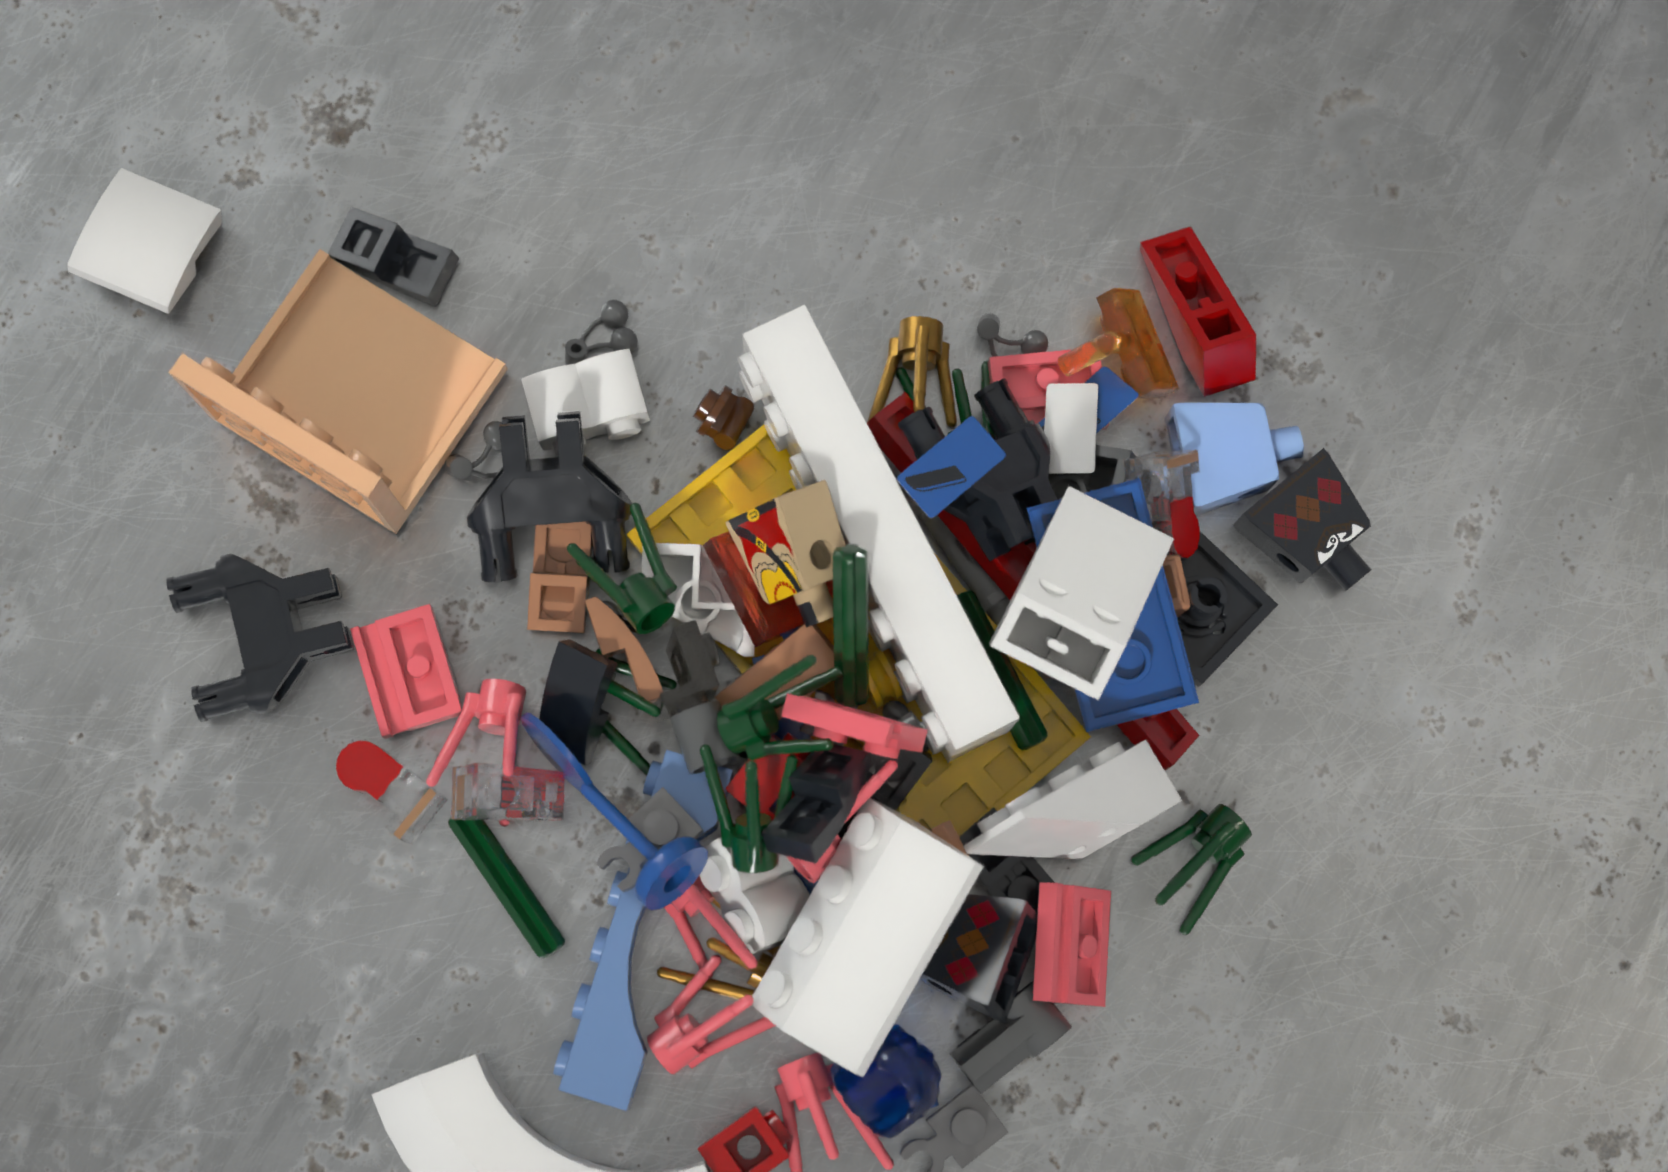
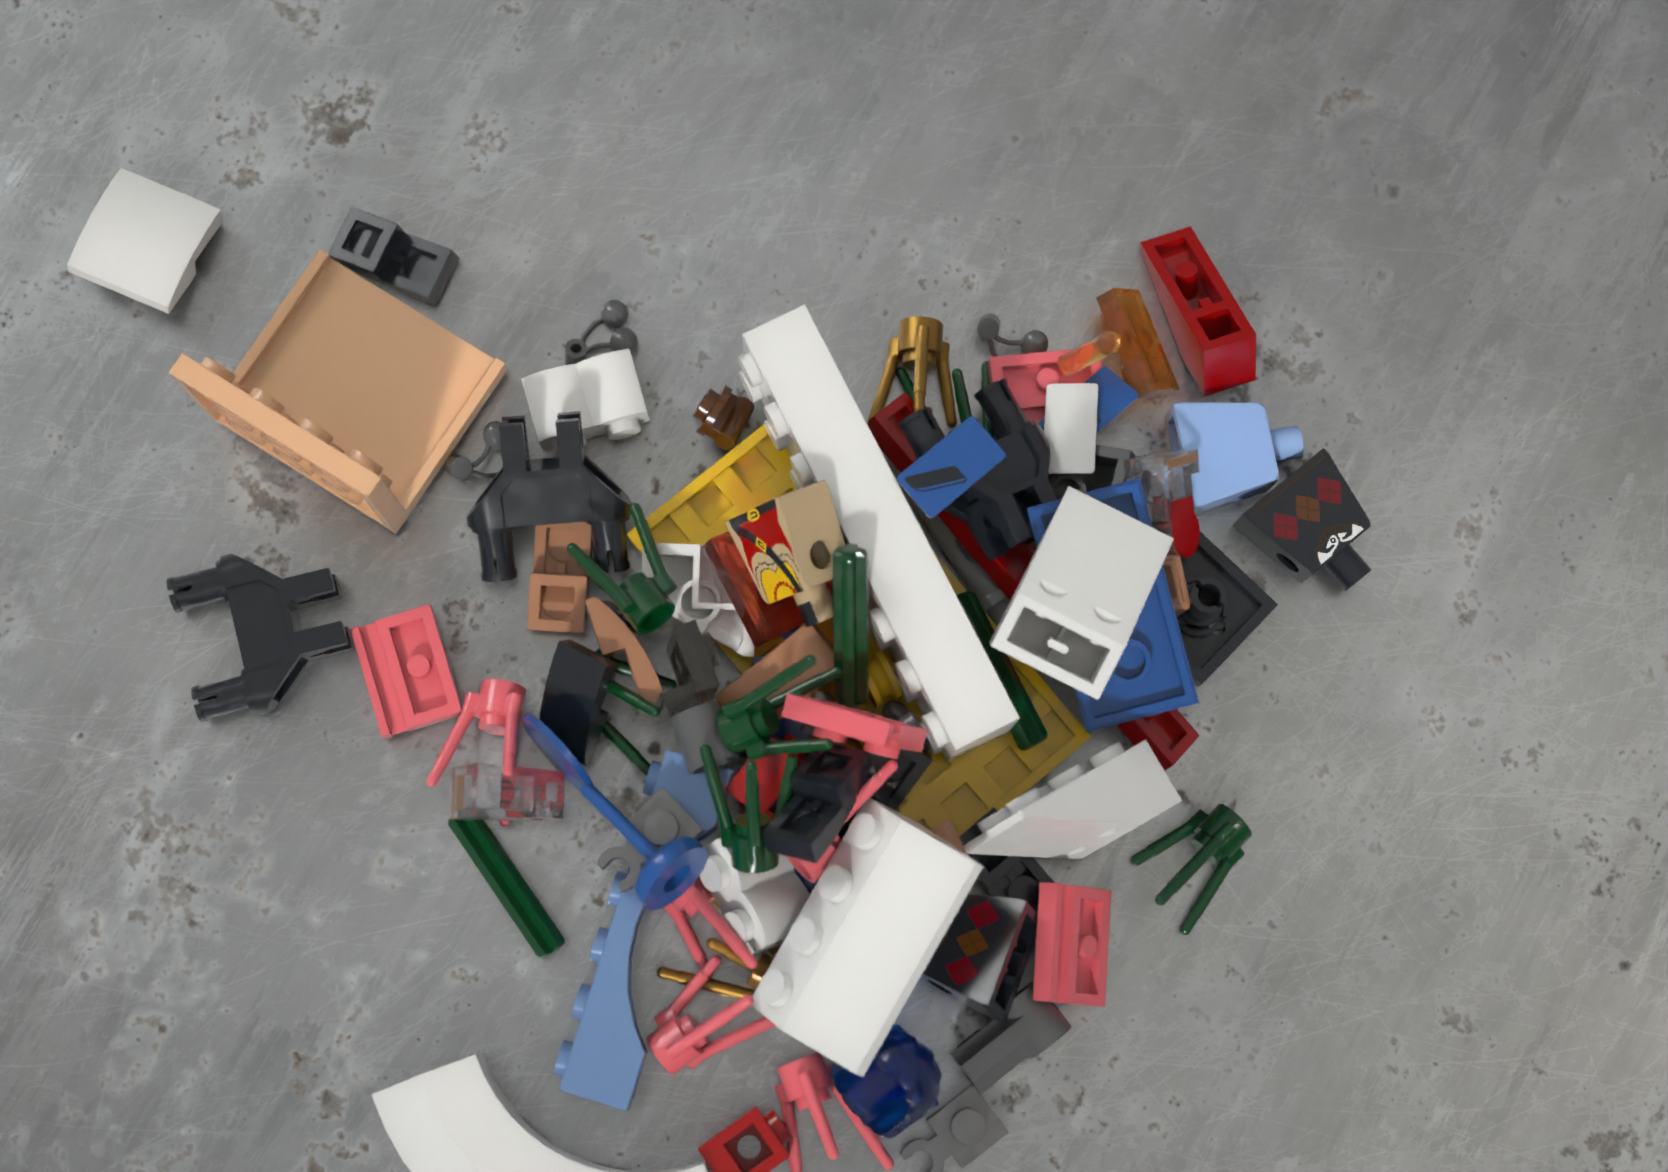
leg [336,741,448,844] -> none

